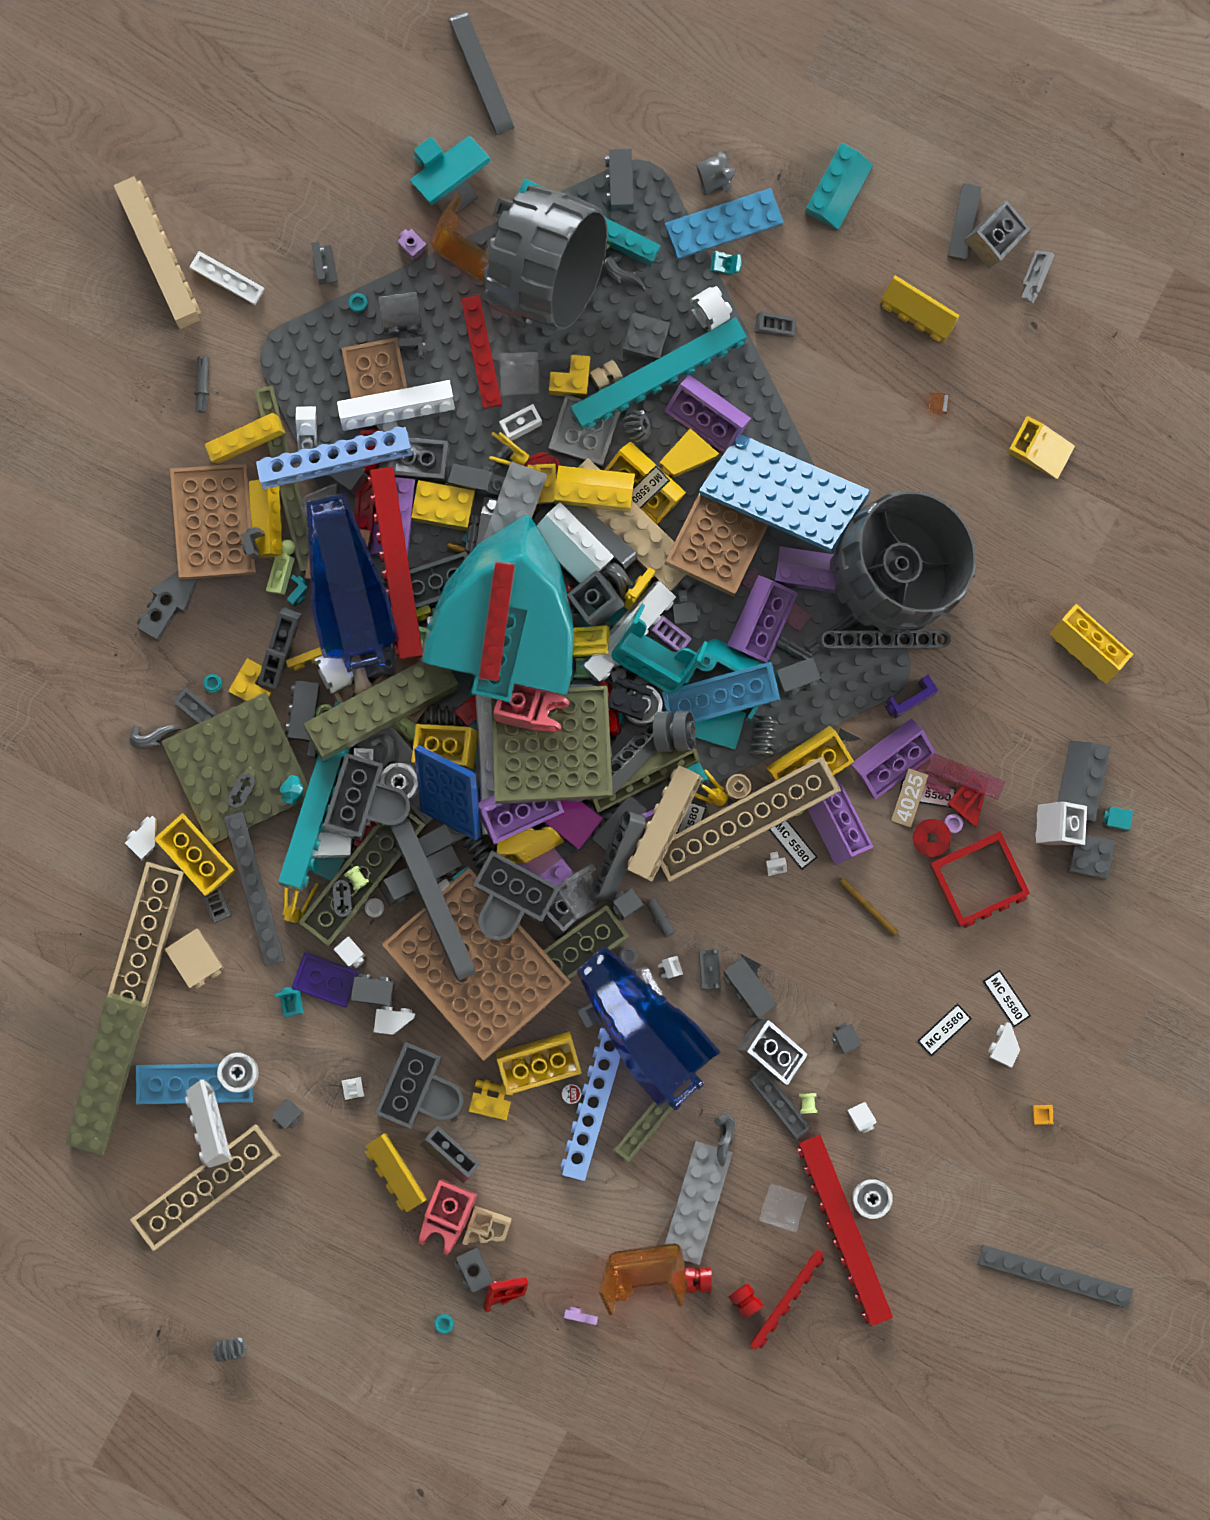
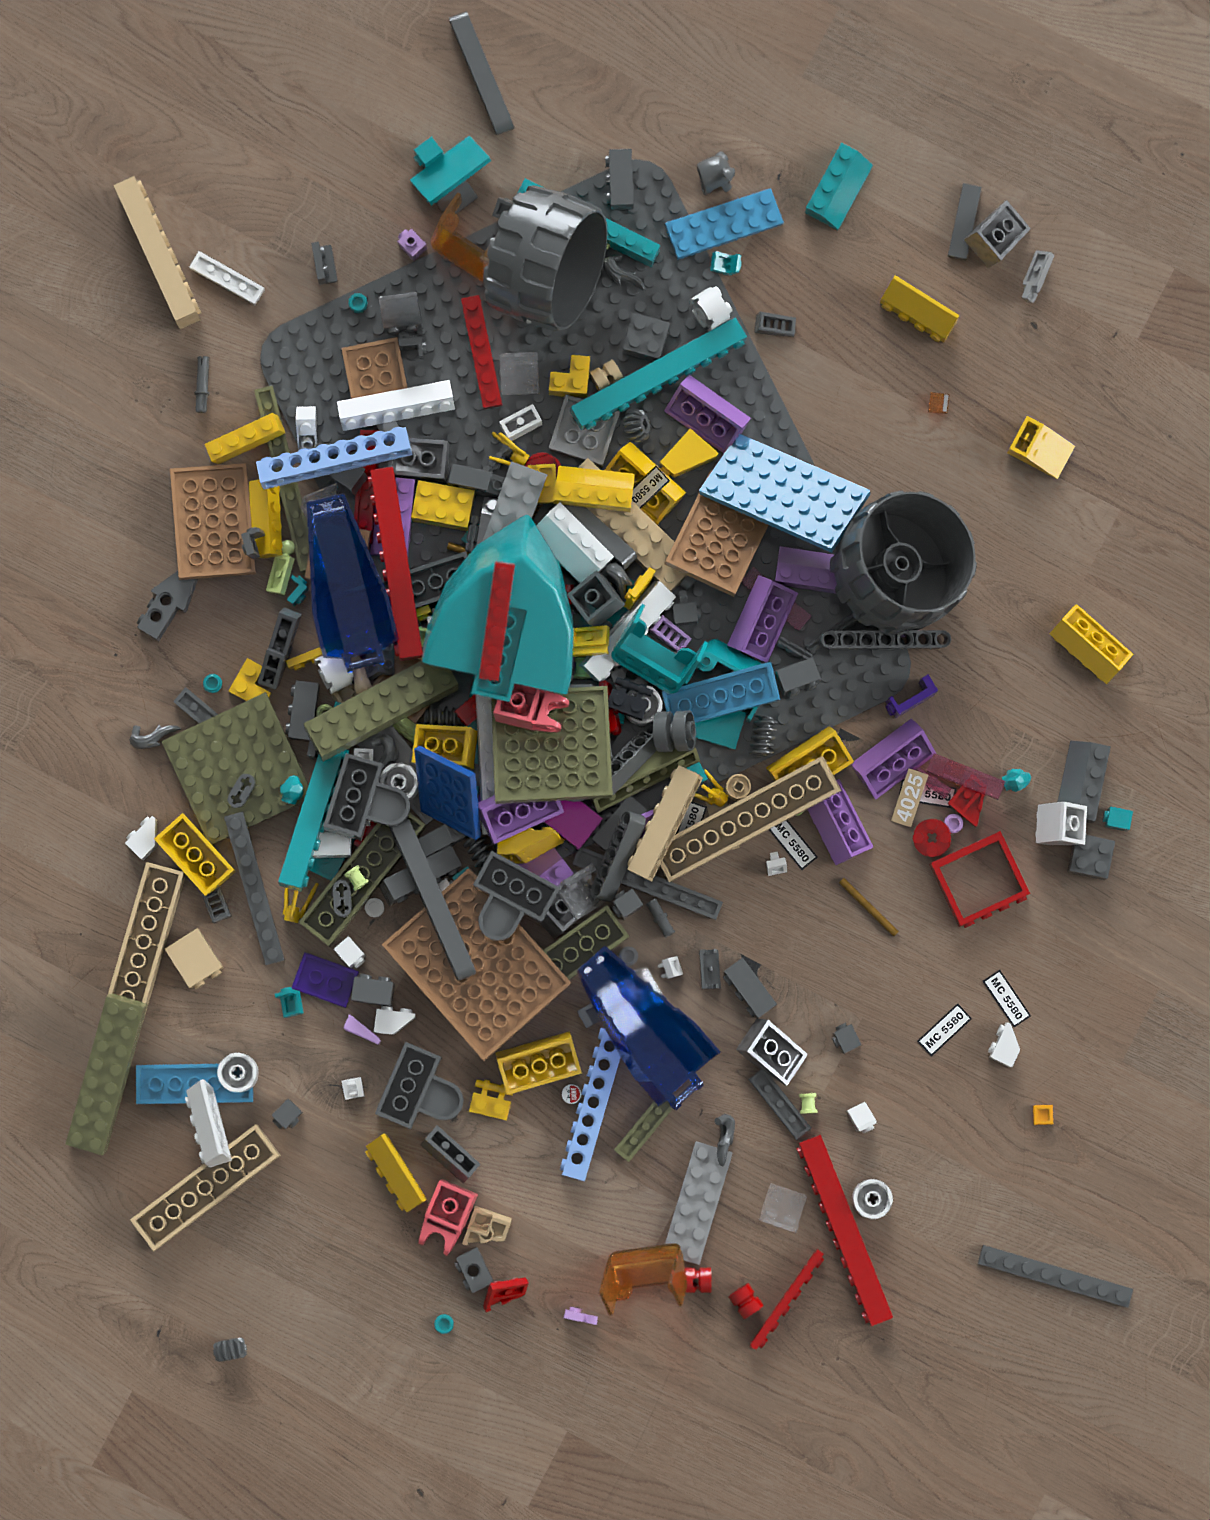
none -> lavender slope [343,1015,381,1045]
none -> dark grey plate [572,847,723,920]
none -> teal rock [1002,769,1031,792]

